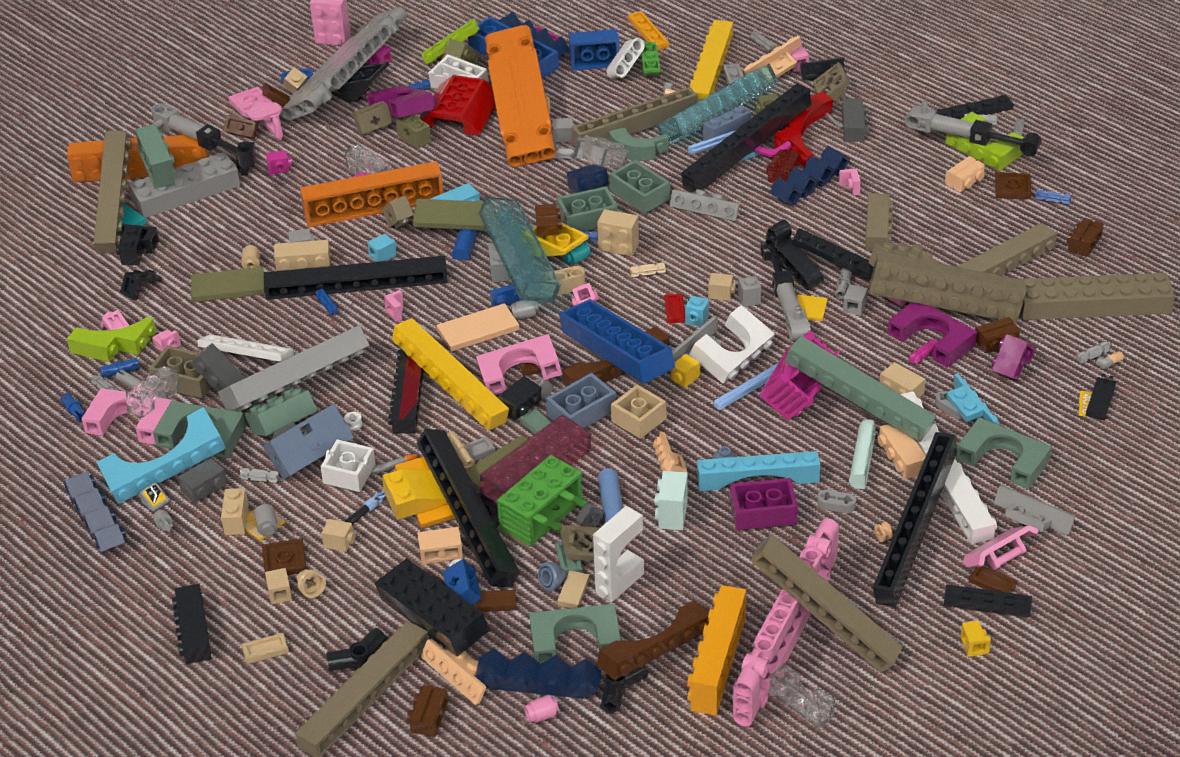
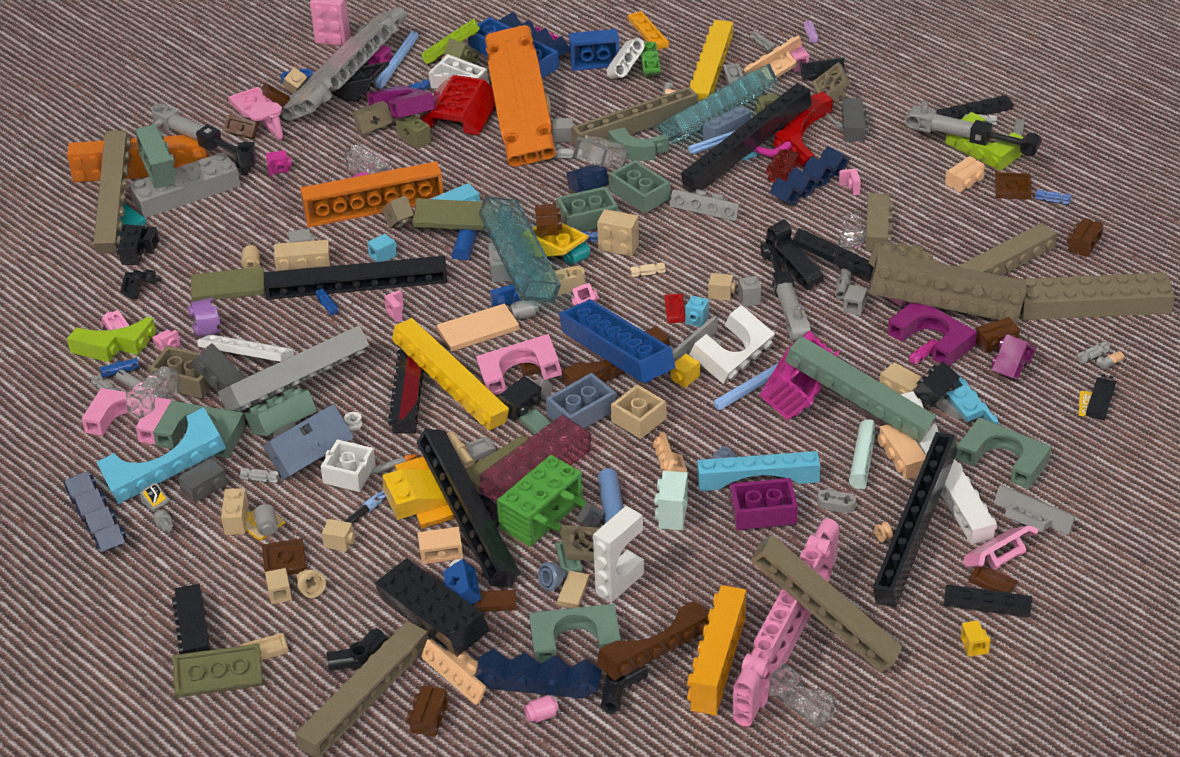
blue pin [60,393,86,422] -> none
yellow piece [797,295,828,321] -> none
none -> olive tile [172,644,263,698]
none -> medium lavender brick [187,297,222,338]
none -> light blue axle [375,31,418,89]
none -> lavender axle [804,20,818,43]
none -> clear piece [838,212,866,250]
none -> black brick [914,361,960,408]

